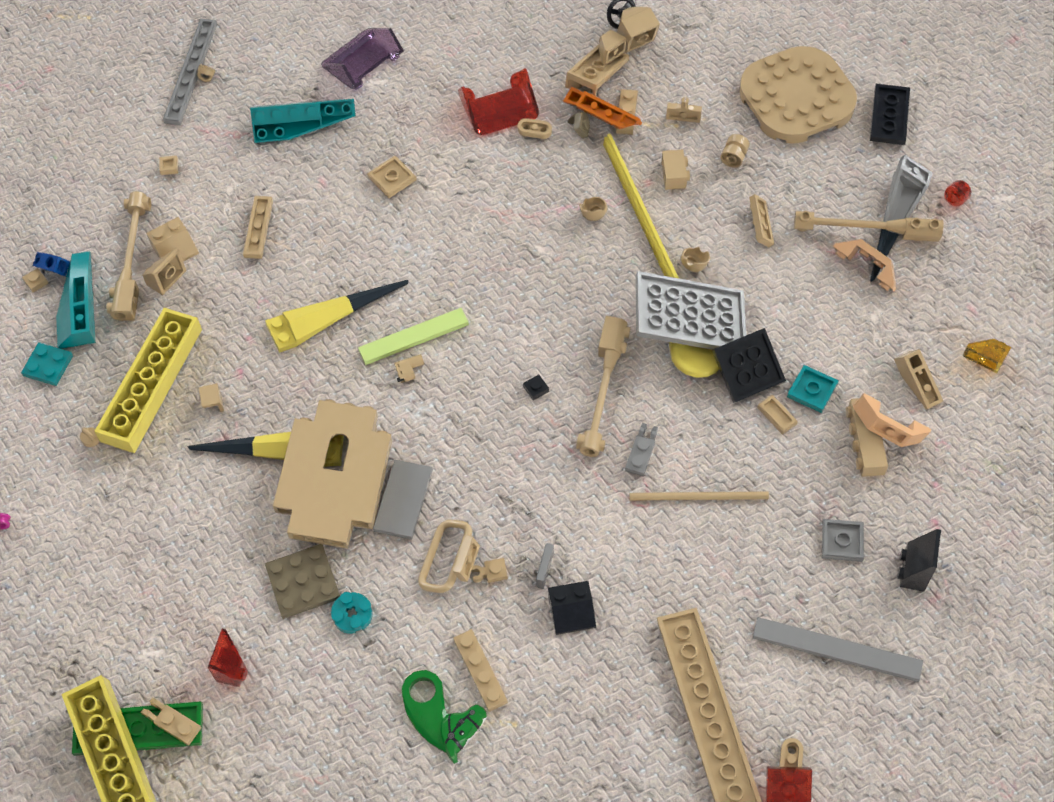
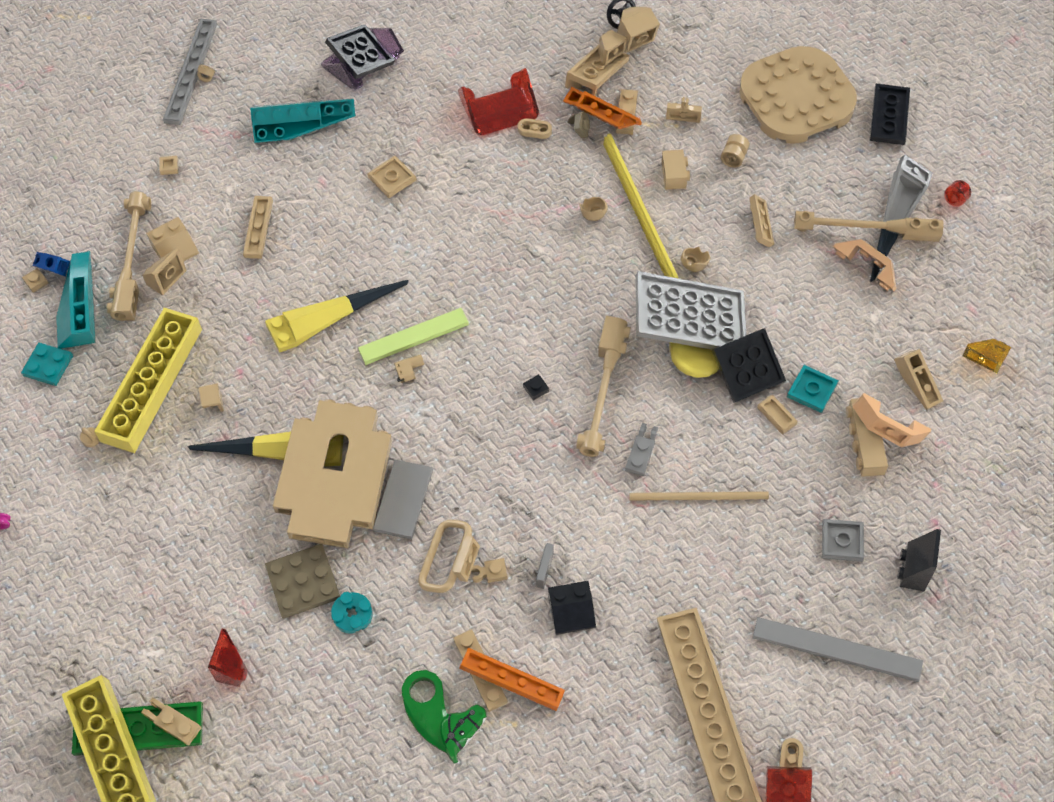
none -> plate [325,24,395,79]
none -> orange plate [459,648,565,711]

